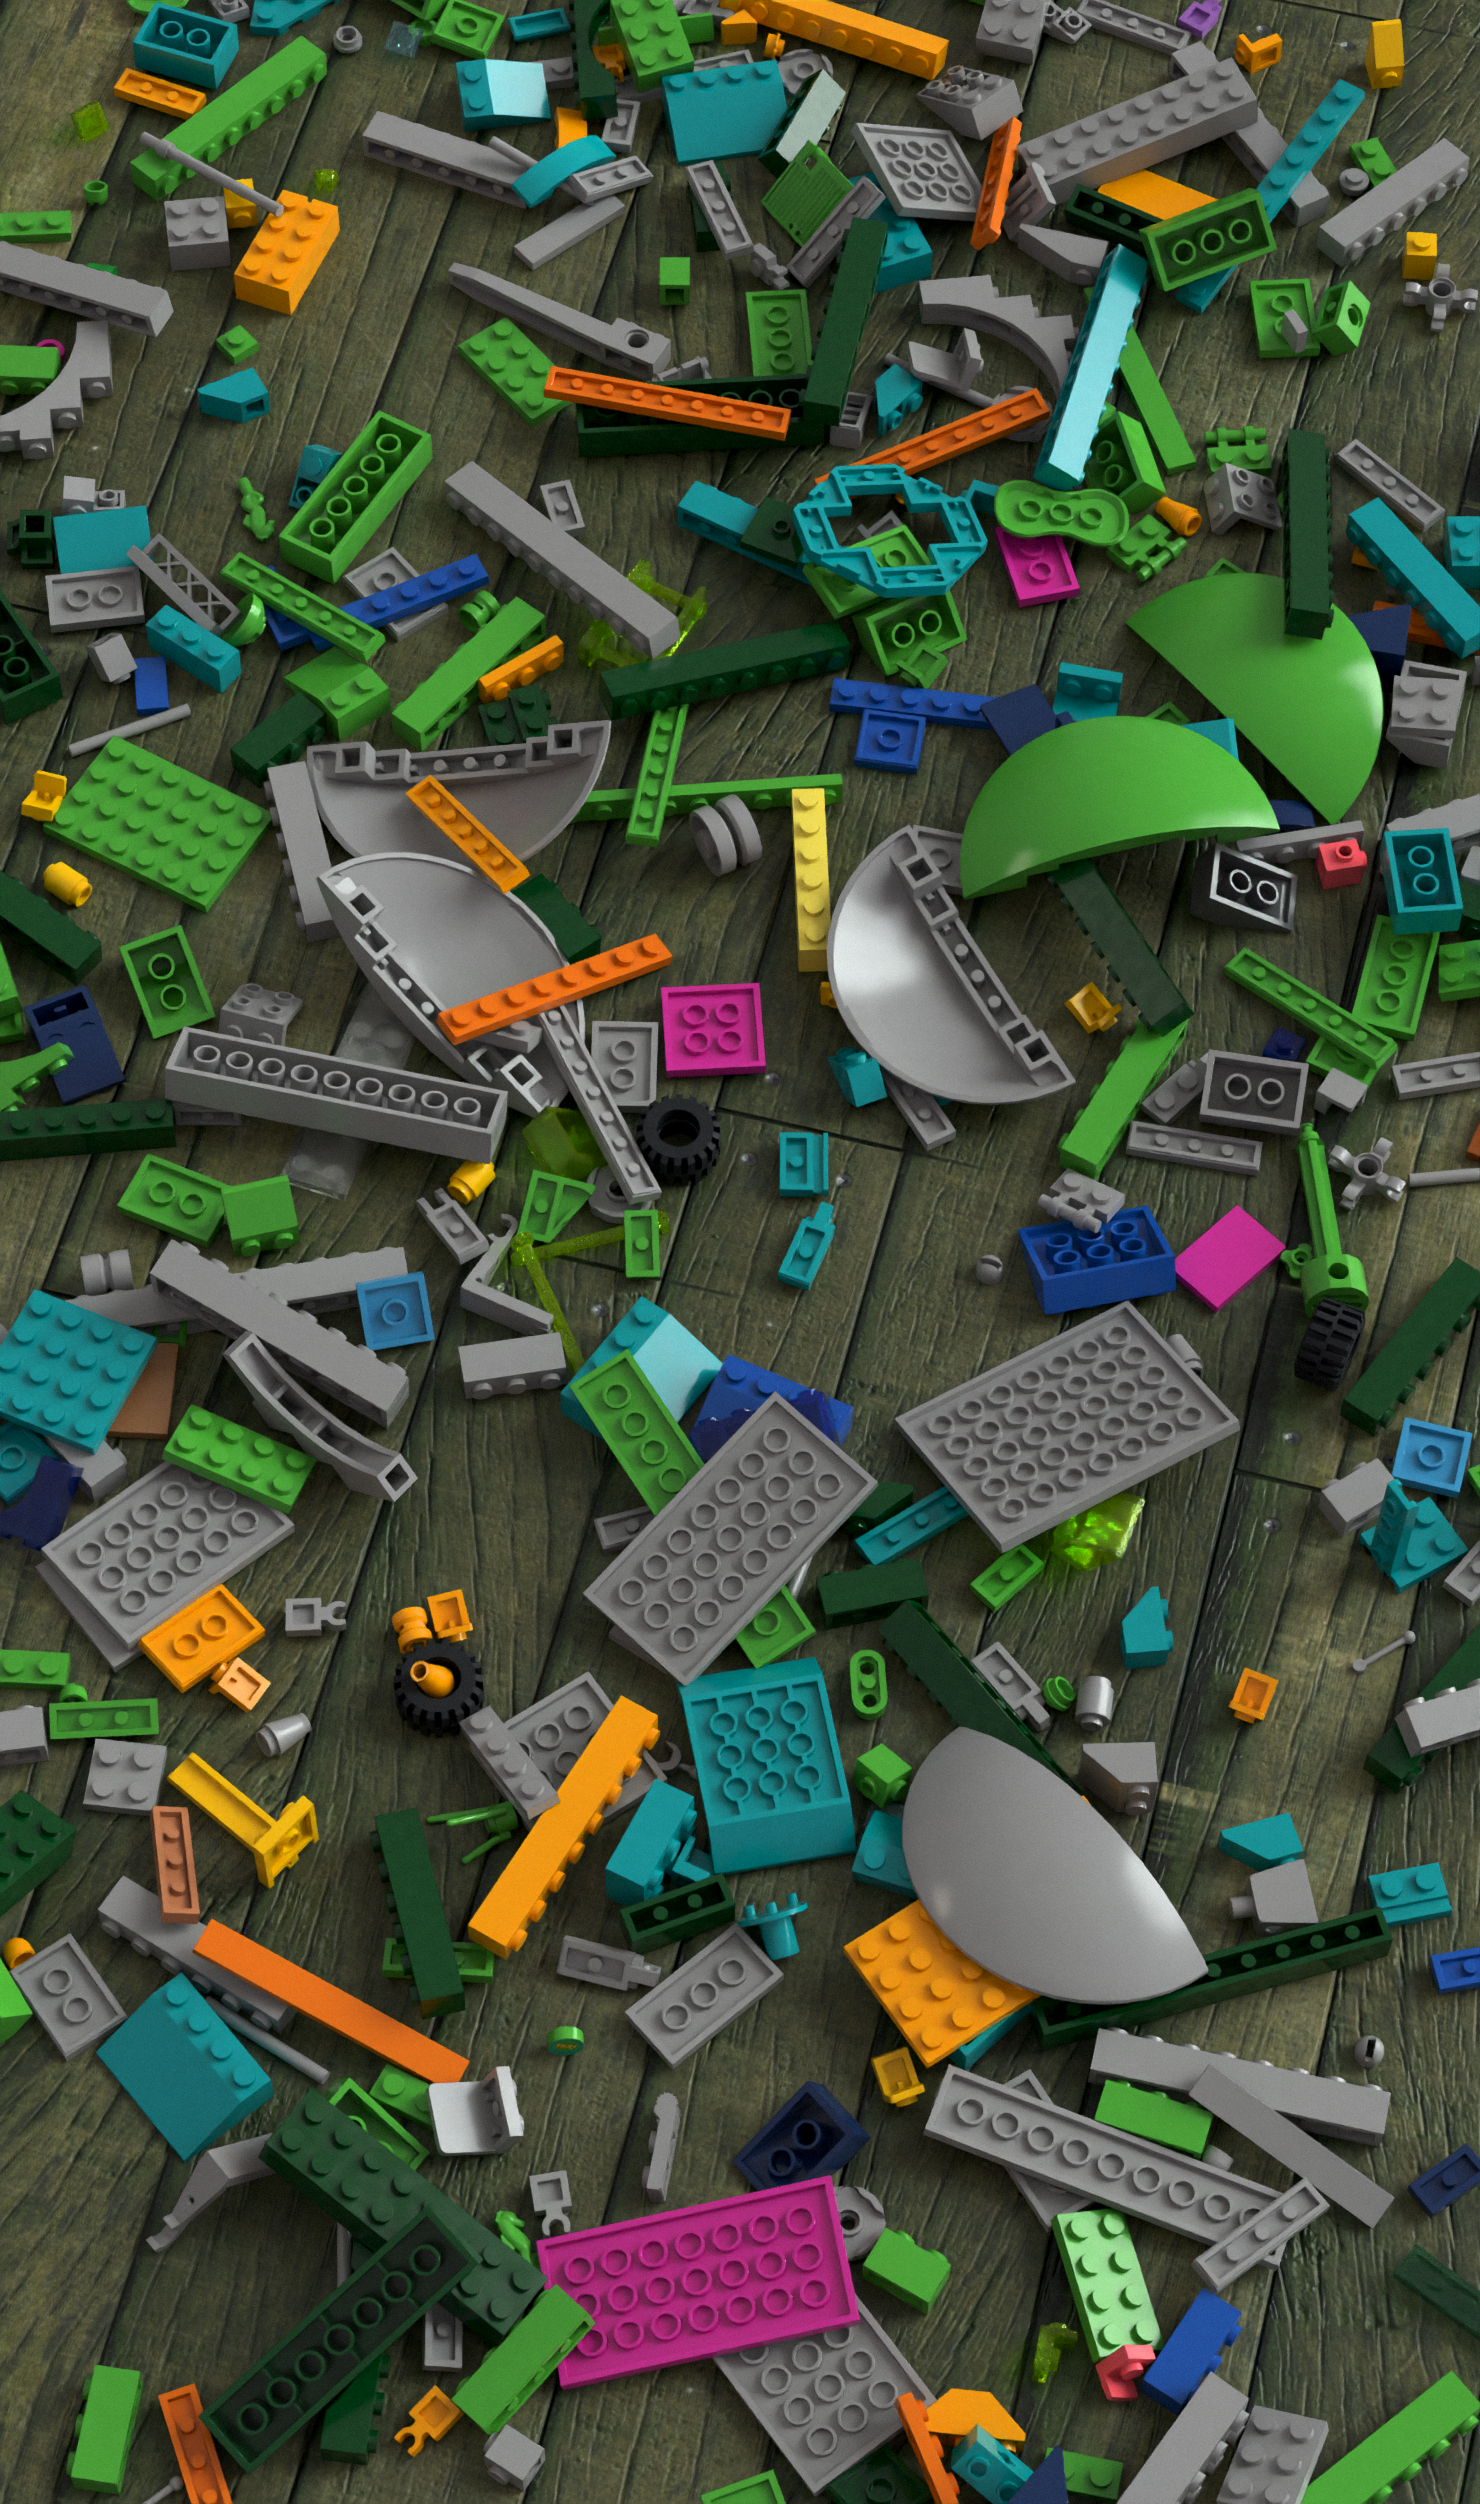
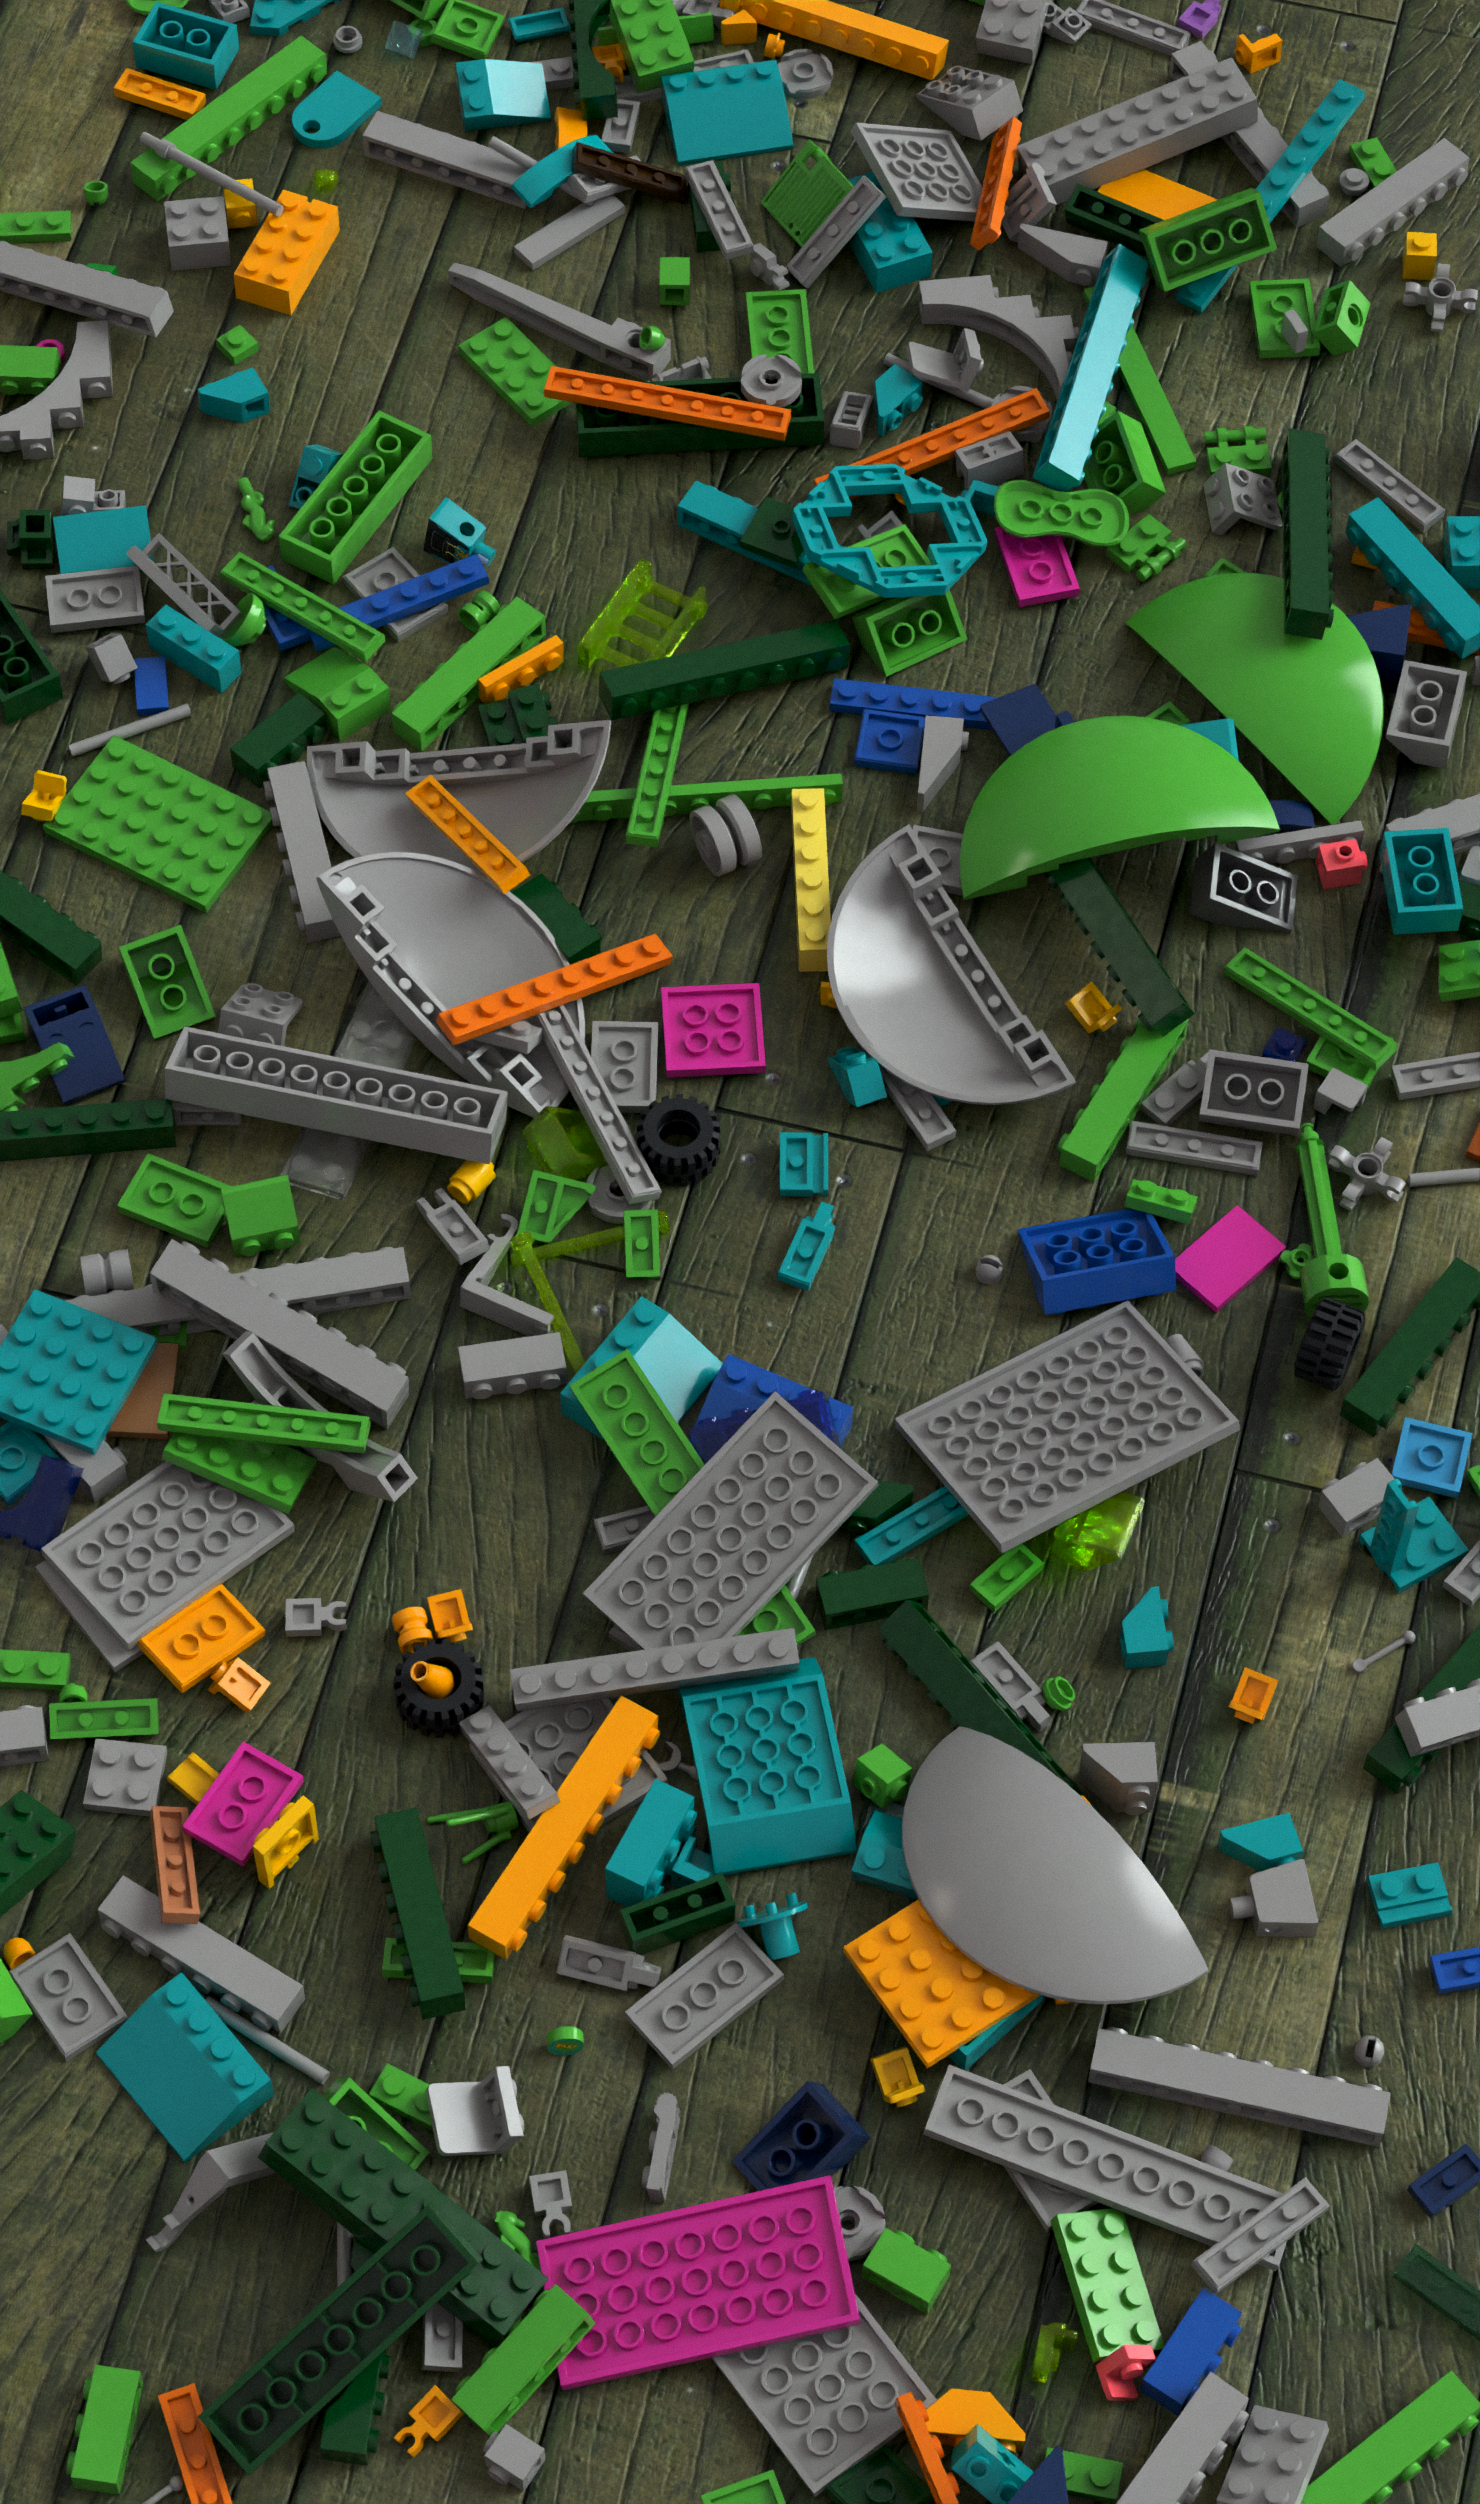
yellow brick [42,862,92,907] -> none
clear neon green tile [70,100,110,142] -> none
orange tile [192,1918,470,2085] -> none
light grey cone [256,1713,312,1757] -> none
dark azure plate [355,1271,435,1351] -> none
light grey brick [444,461,681,659] -> none
light grey plate [540,480,585,537] -> none
brick [758,69,846,179] -> none
dark green brick [798,217,889,427] -> none
bright green plate [849,1649,888,1720] -> none
bright green bracket [896,641,949,689] -> none
dark green brick [1030,1906,1393,2051] -> none
light grey plate [1038,1168,1125,1233] -> none
teal bracket [1052,662,1123,721] -> none
light grey brick [1075,1676,1114,1732] -> none
bright green brick [1094,2079,1214,2161] -> none
light orange cone [1156,497,1202,536] -> none
light grey tile [1188,2063,1394,2229] -> none
bright green plate [1352,914,1440,1042] -> none
yellow slope [1365,19,1404,89] -> none
light grey plate [1390,675,1458,739] -> none
none -> bright green plate [157,1393,371,1454]
none -> dark pink plate [182,1741,304,1867]
none -> teal tile [292,71,382,149]
none -> teal torso [423,497,497,567]
none -> light grey brick [510,1628,799,1711]
none -> dark brown tile [572,142,687,204]
none -> bright green hinge [639,325,665,351]
none -> light grey plate [741,354,802,408]
none -> light grey slope [917,715,969,812]
none -> light grey hinge [955,431,1024,490]
none -> bright green plate [1124,1179,1198,1224]

